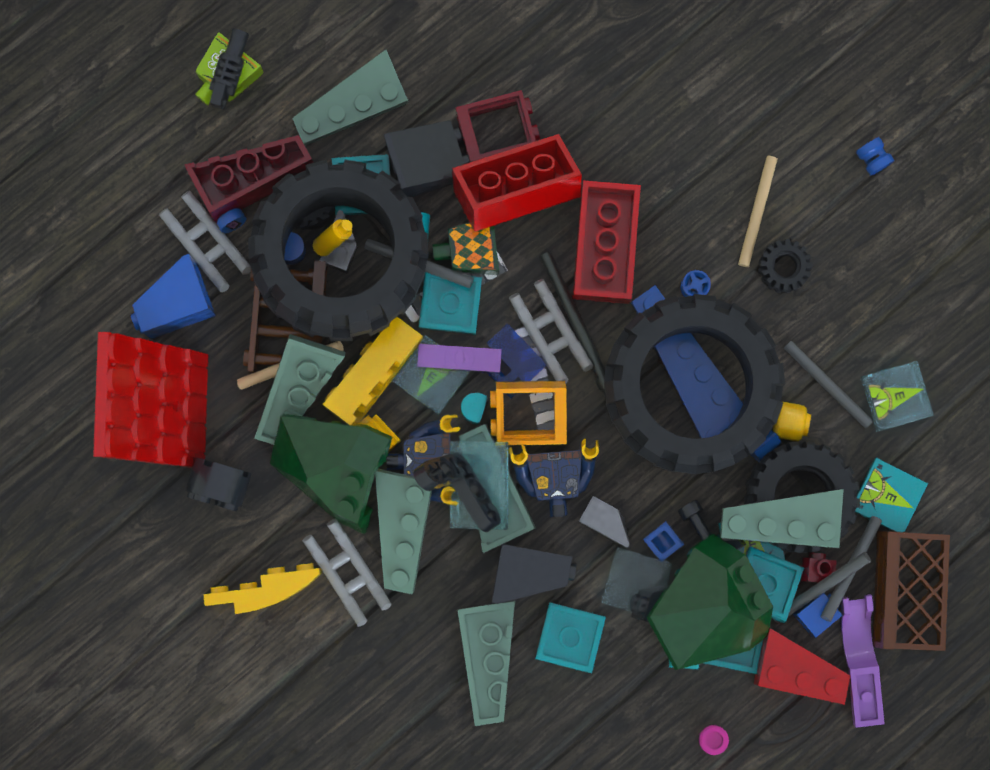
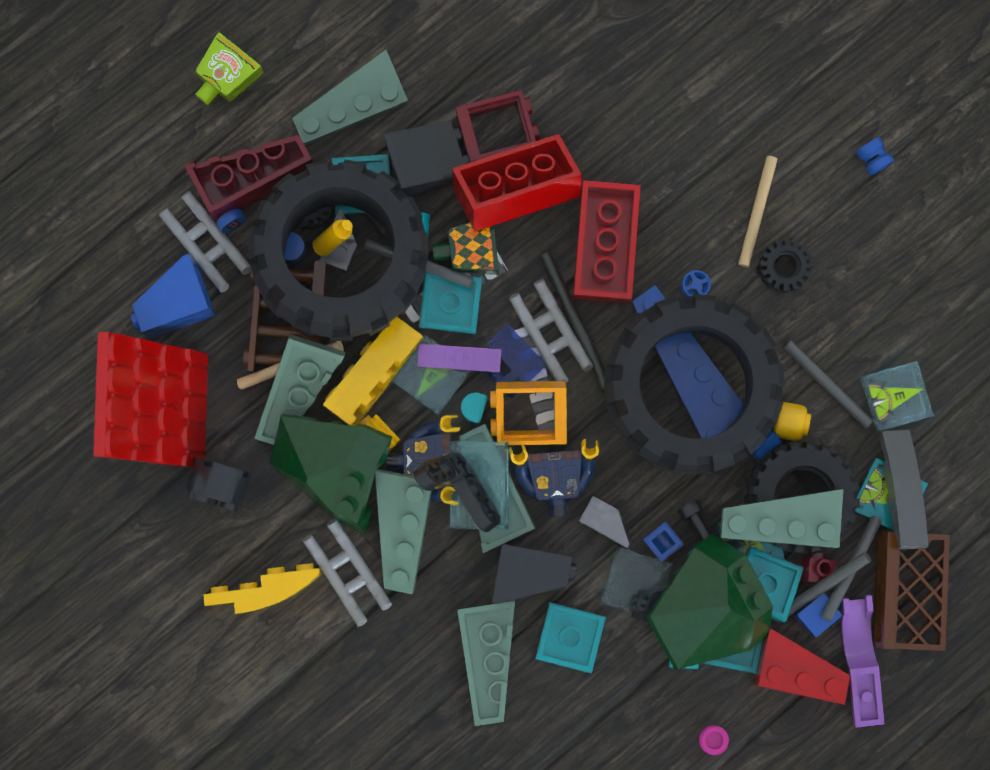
black hinge [209,28,249,110] -> none
none -> dark grey slope [879,430,928,550]

